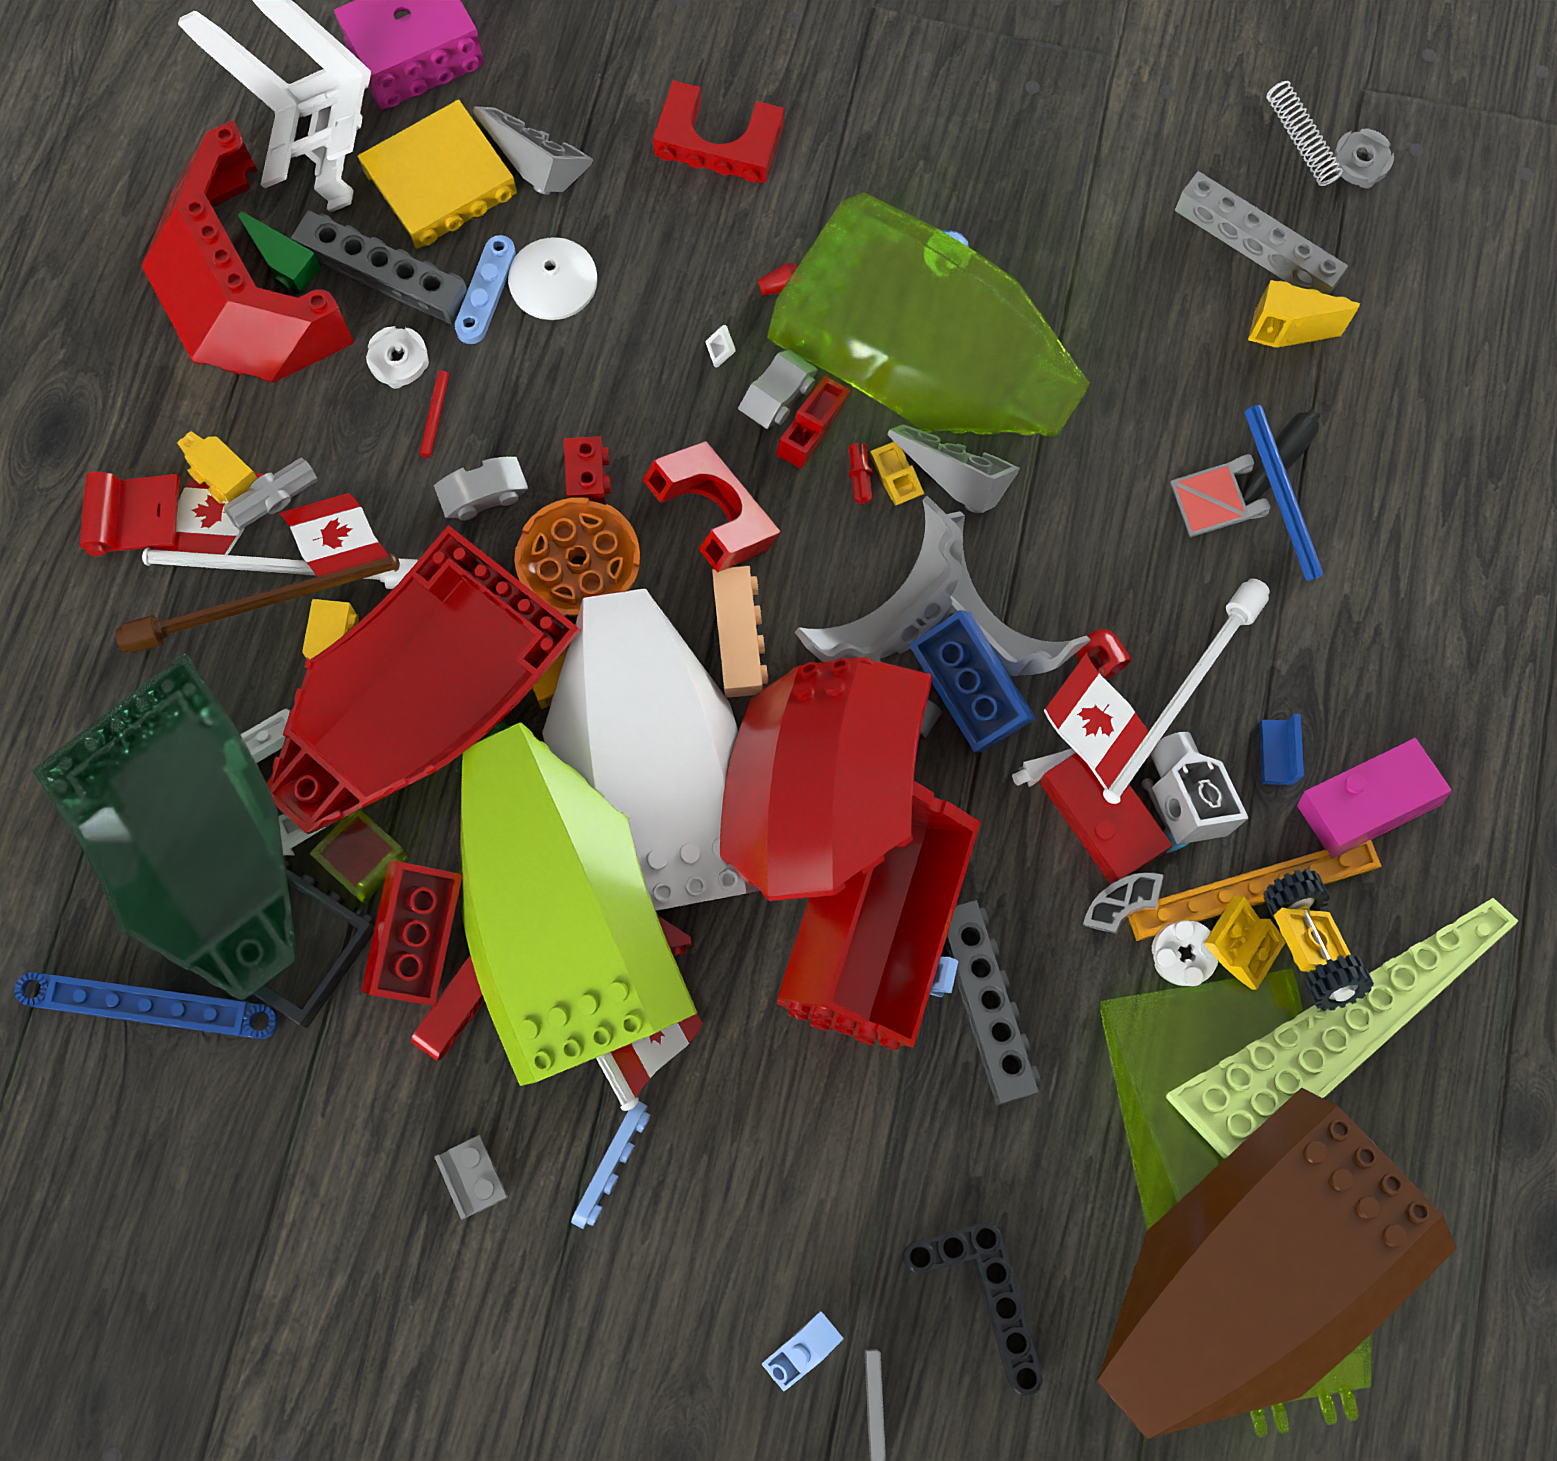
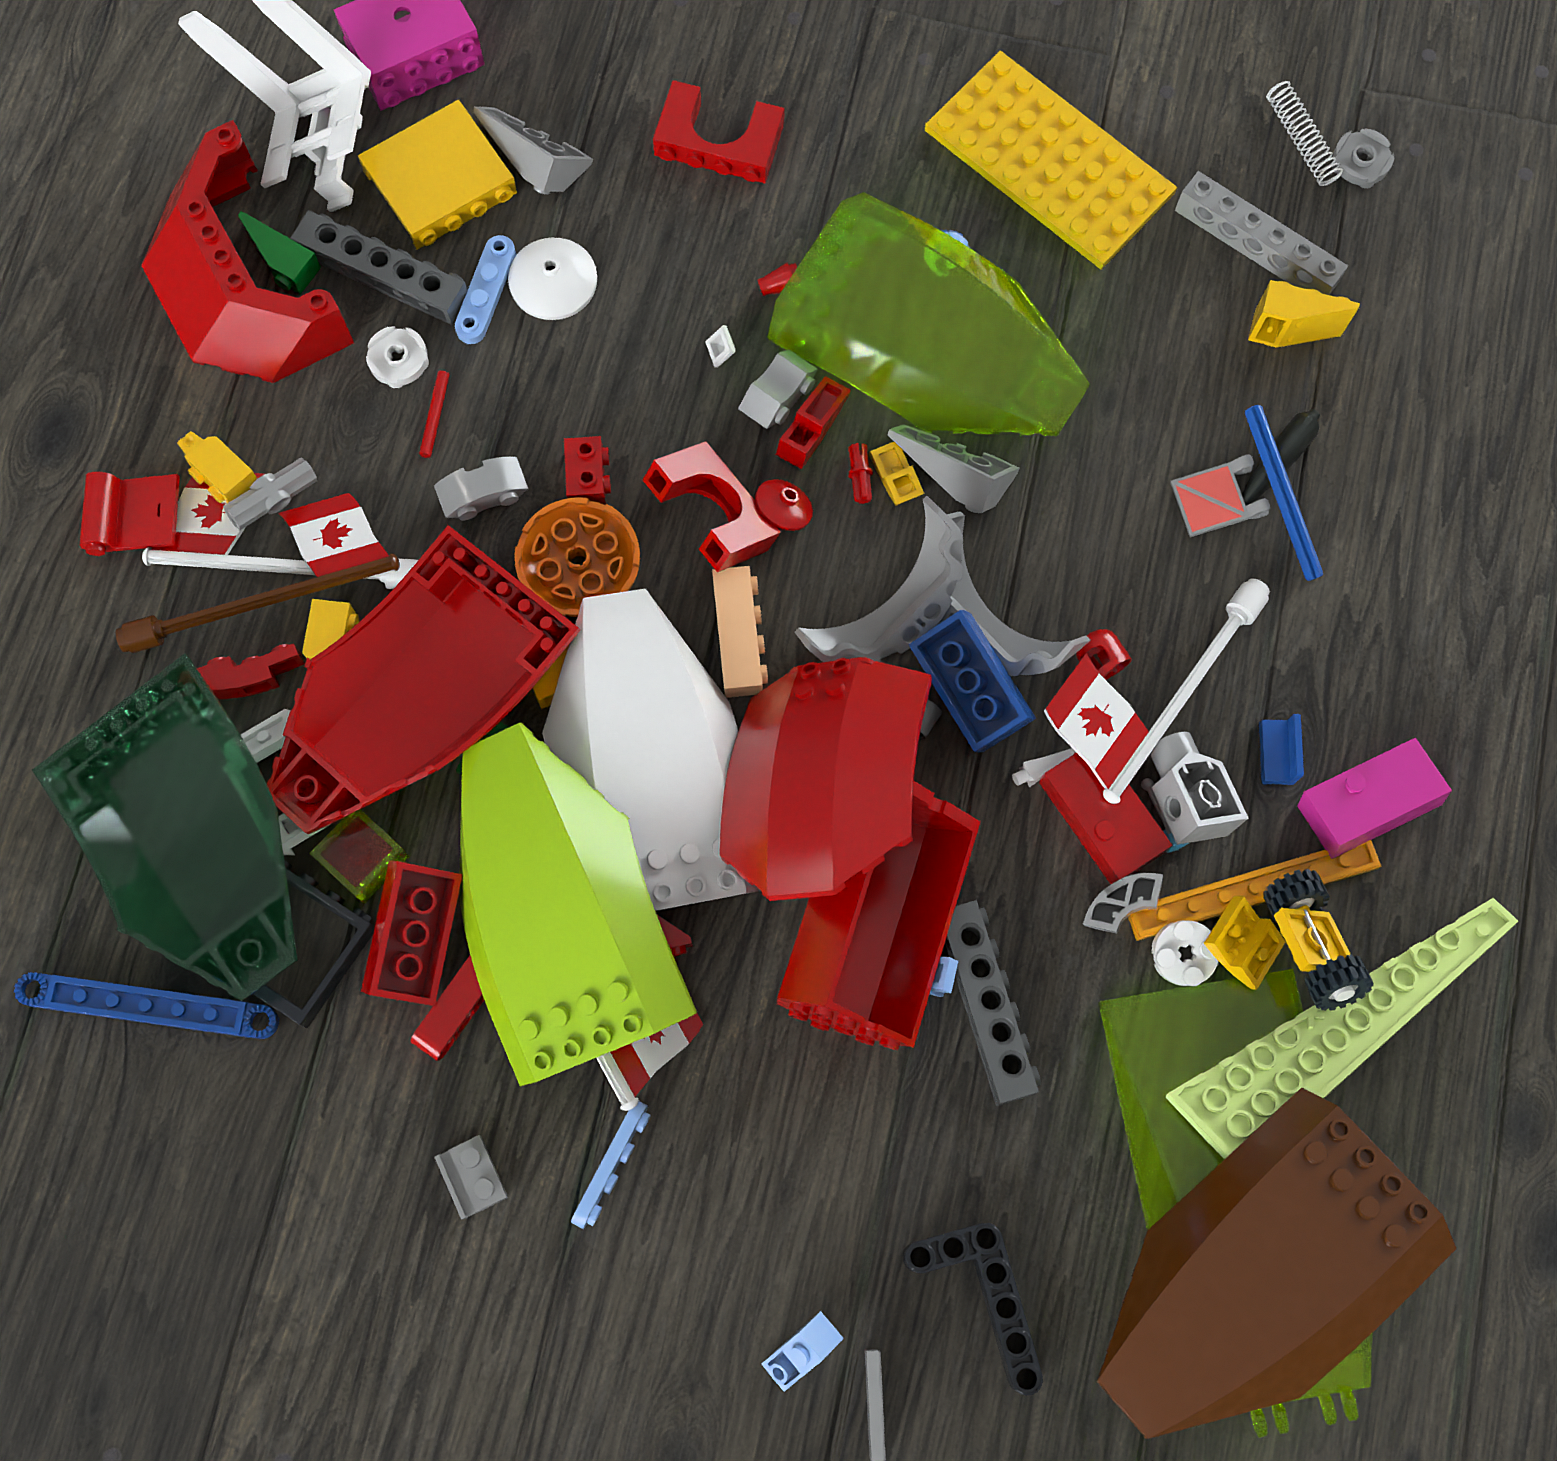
none -> red slope [169,643,305,699]
none -> red dish [755,479,813,531]
none -> yellow plate [925,50,1177,270]

